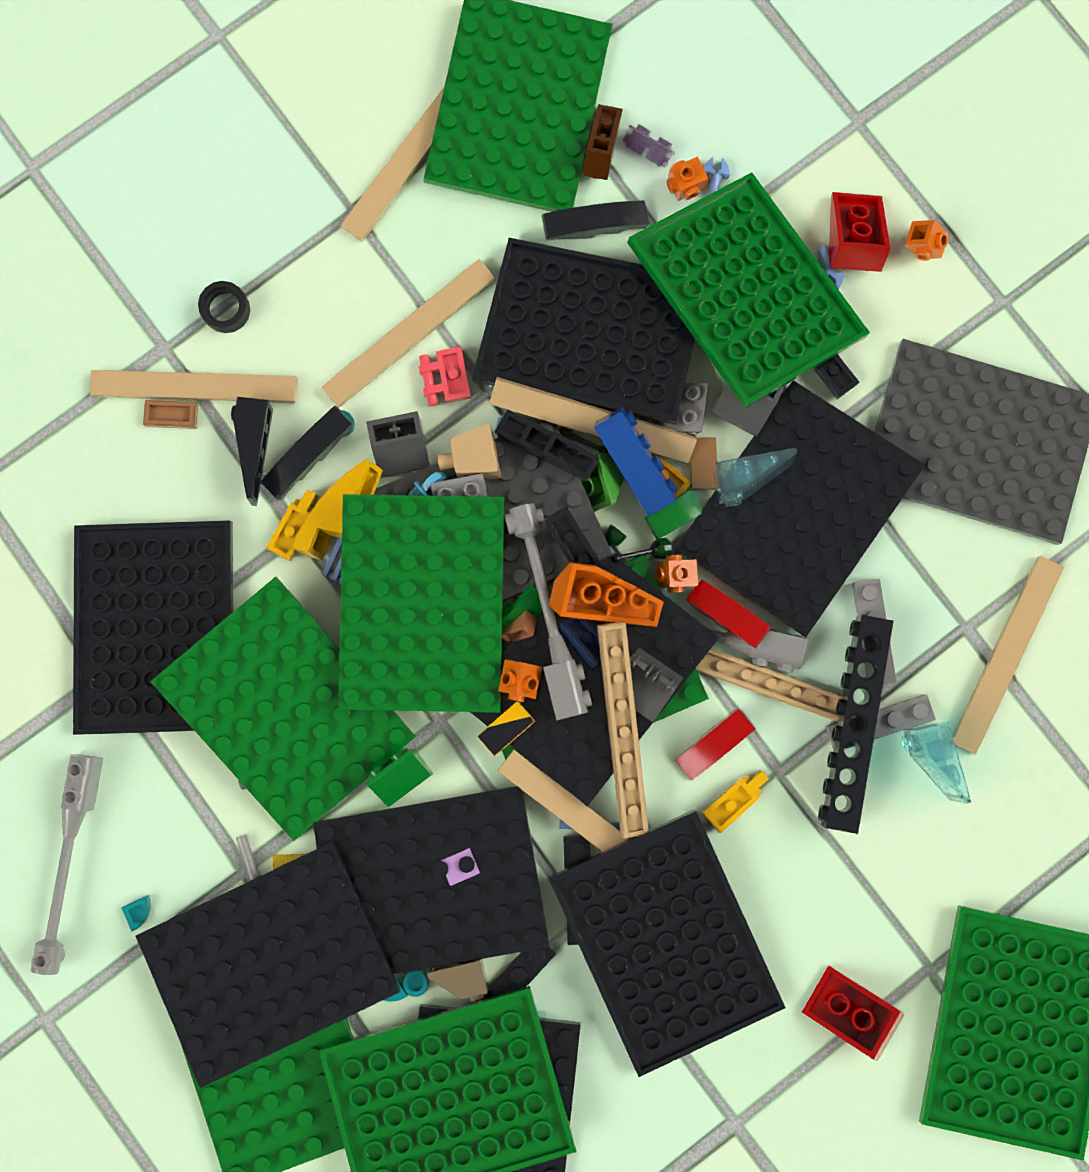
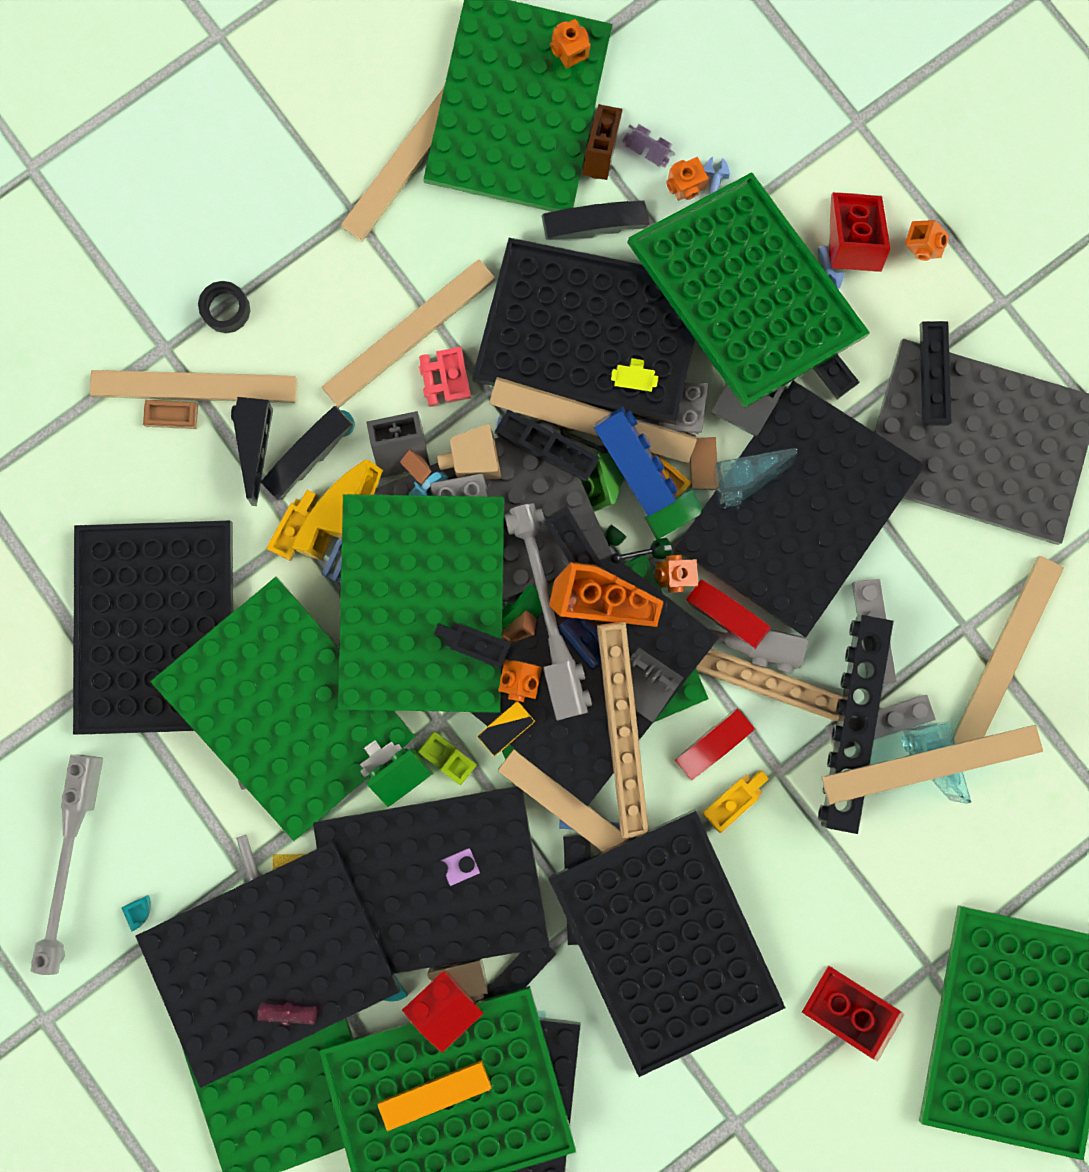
teal tile [402,969,430,997] -> none
none -> clear pink pin [258,1002,317,1026]
none -> white piece [360,740,402,777]
none -> light orange tile [377,1060,492,1131]
none -> nougat piece [400,449,432,484]
none -> red slope [402,971,484,1053]
none -> lime slope [418,730,477,786]
none -> black hinge [434,622,511,669]
none -> orange brick [550,19,590,69]
none -> neon yellow piece [611,358,658,392]
none -> tan tile [821,725,1044,804]
none -> black plate [919,321,952,426]

